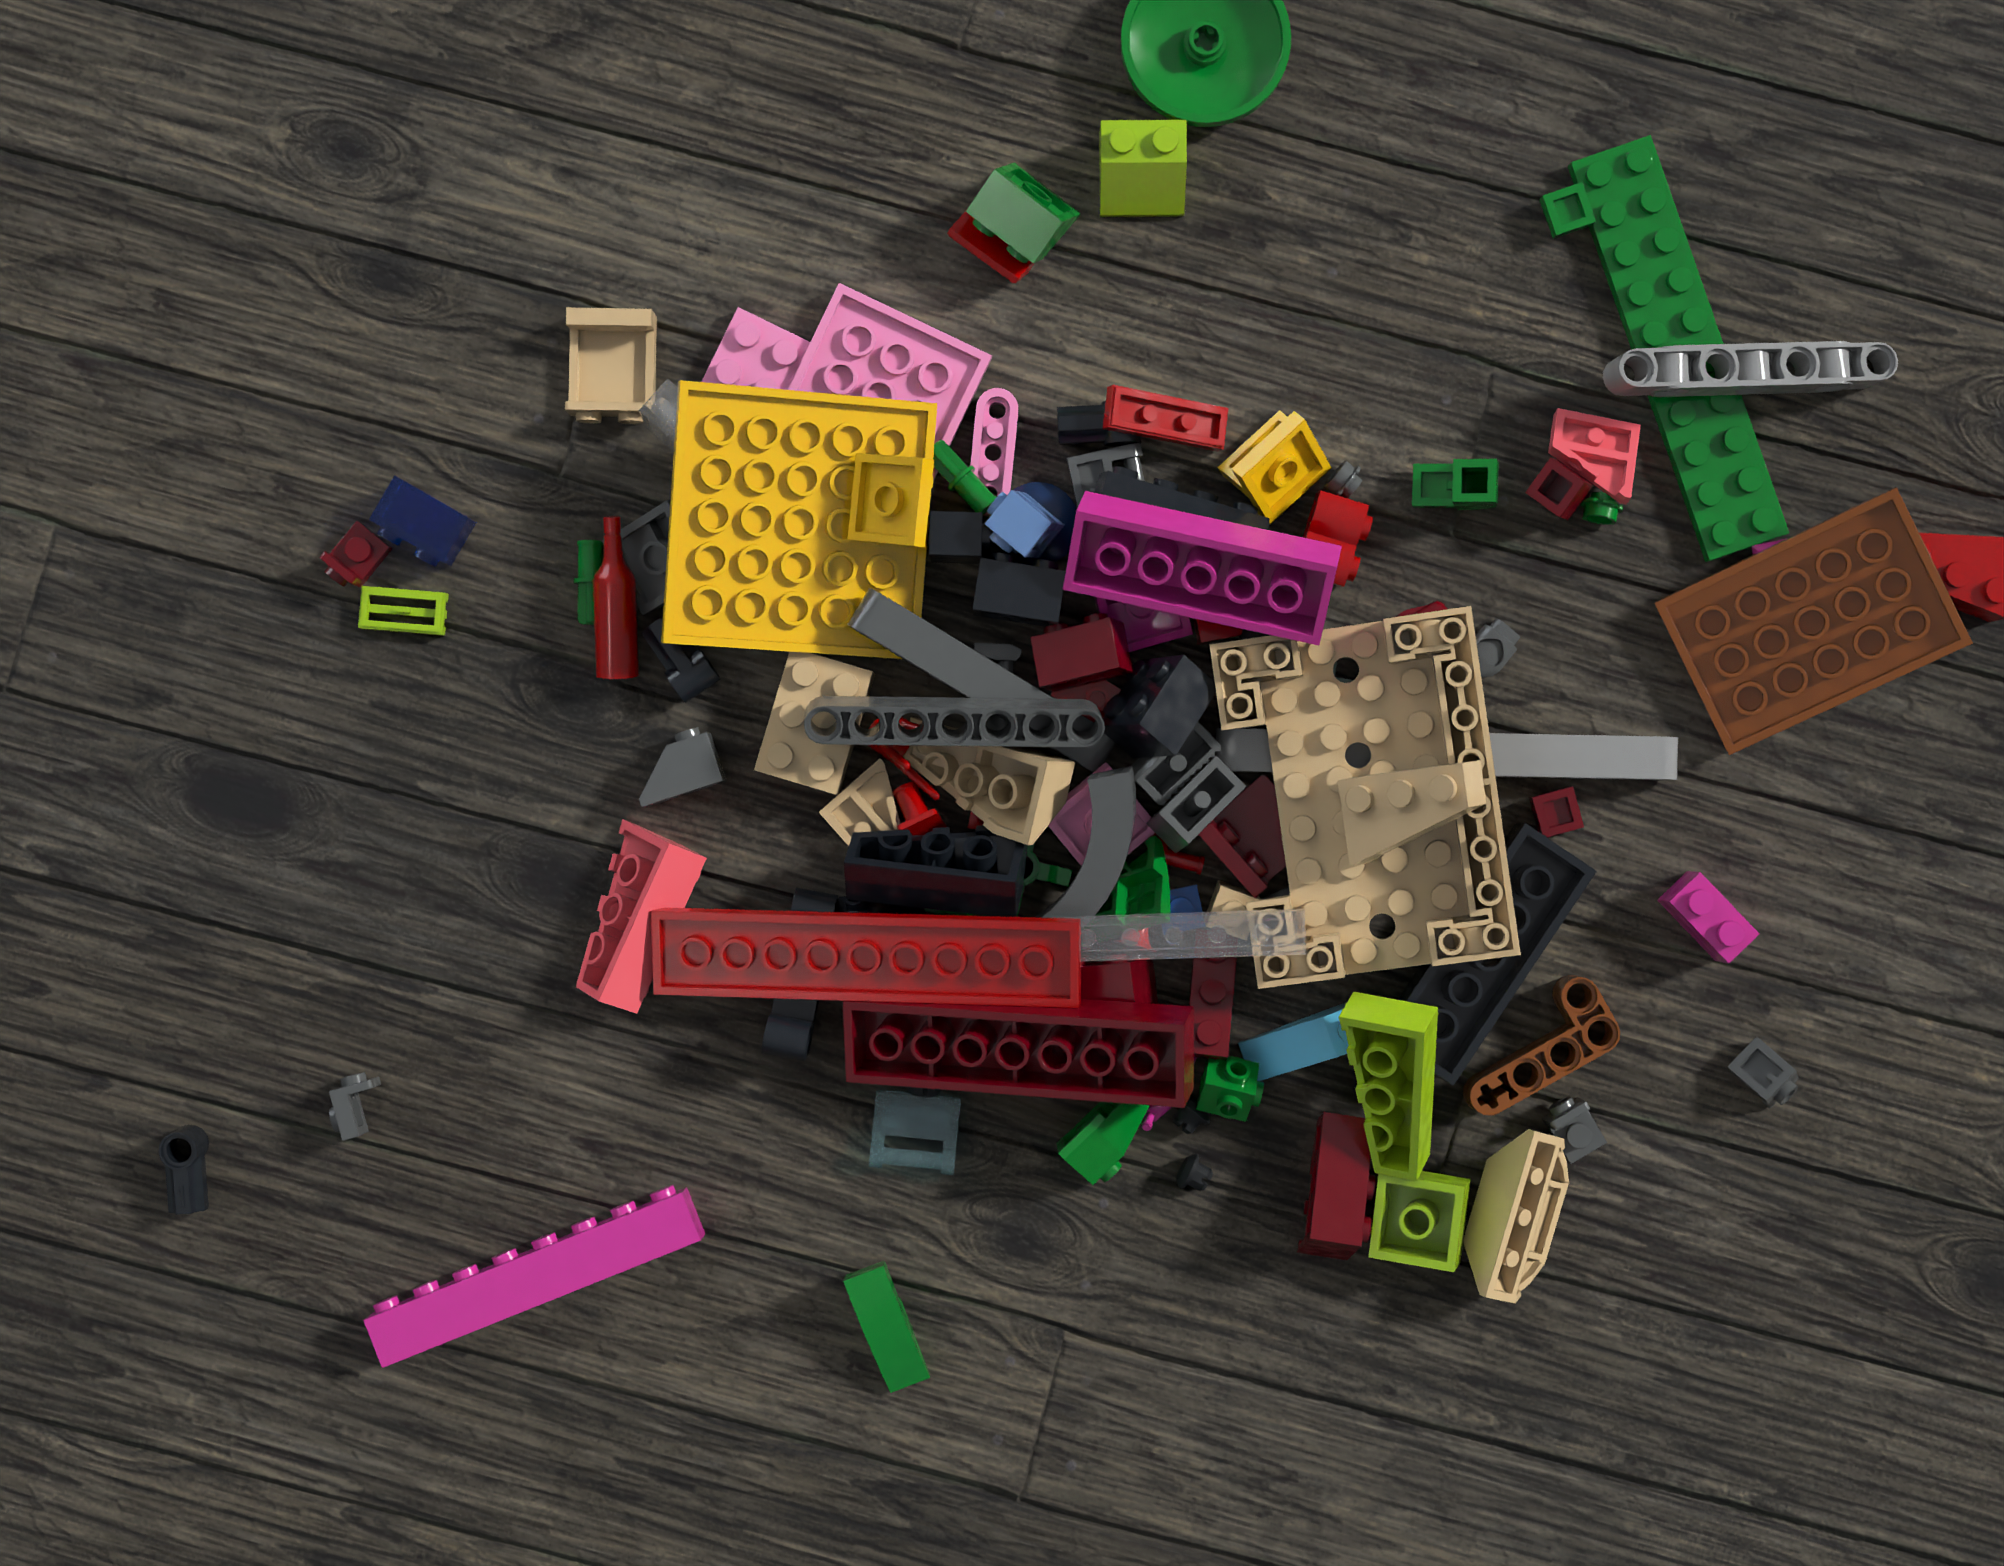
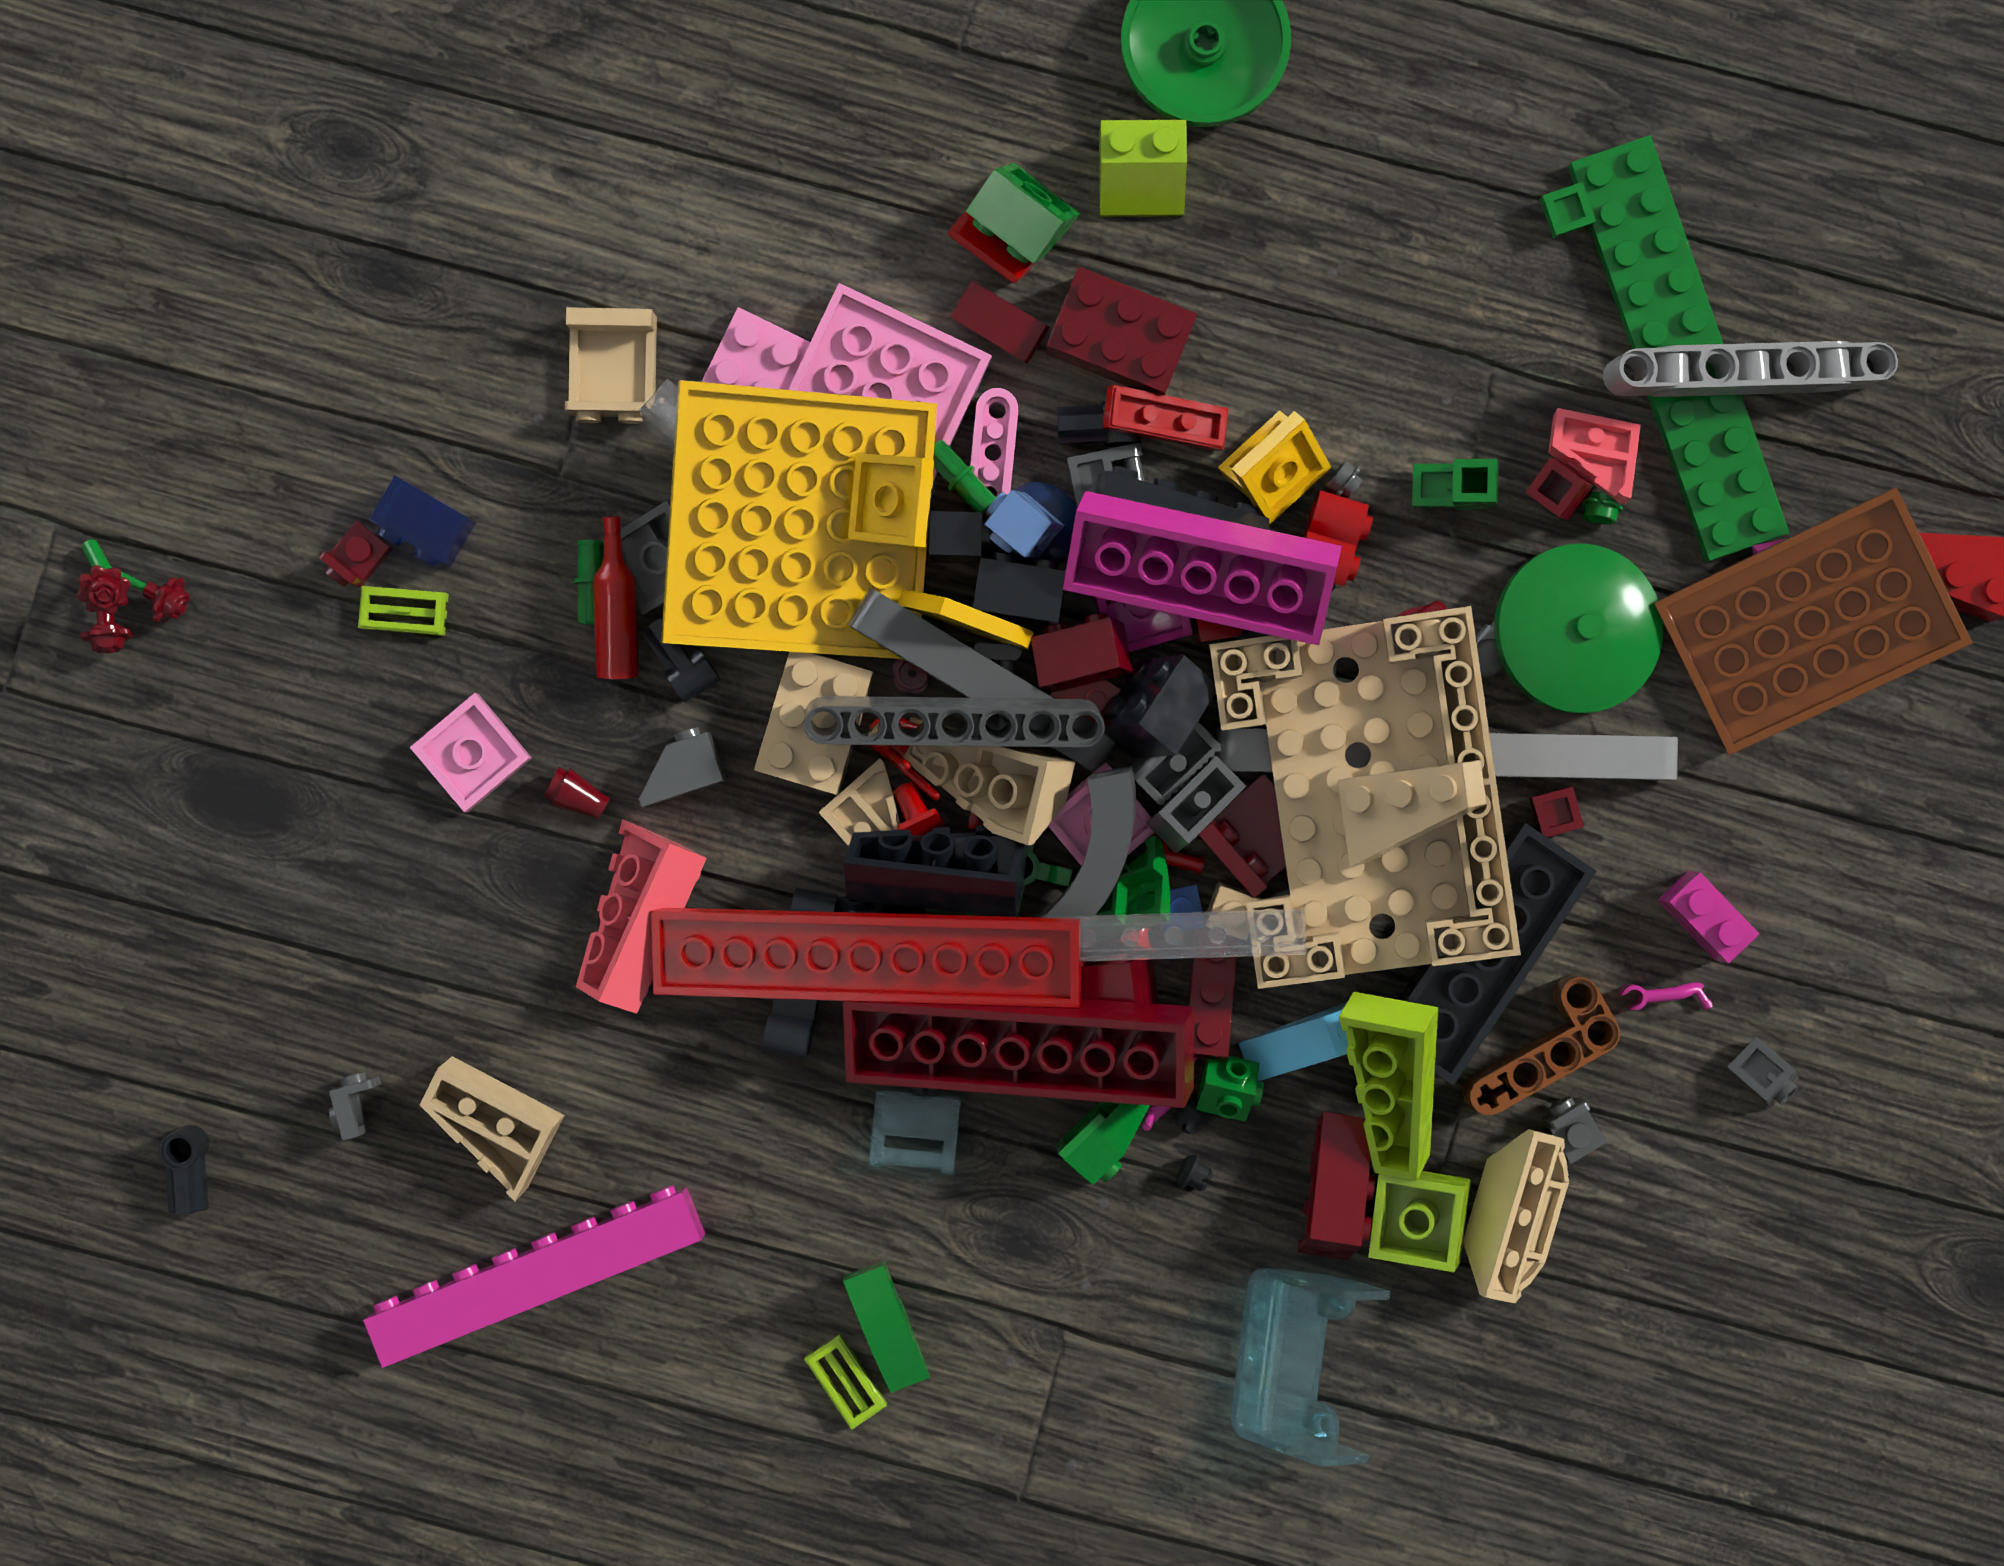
none -> dark red plant [77,539,190,654]
none -> bright pink plate [410,693,532,812]
none -> tan wedge [420,1056,565,1201]
none -> dark red cone [543,767,610,820]
none -> lime tile [804,1333,887,1430]
none -> dark red plate [892,659,933,694]
none -> yellow tile [898,589,1034,649]
none -> dark red slope [951,281,1050,364]
none -> dark red brick [1046,266,1197,395]
none -> clear light blue windscreen [1231,1268,1390,1467]
none -> green dish [1494,544,1663,714]
none -> dark pink piece [1618,982,1713,1010]

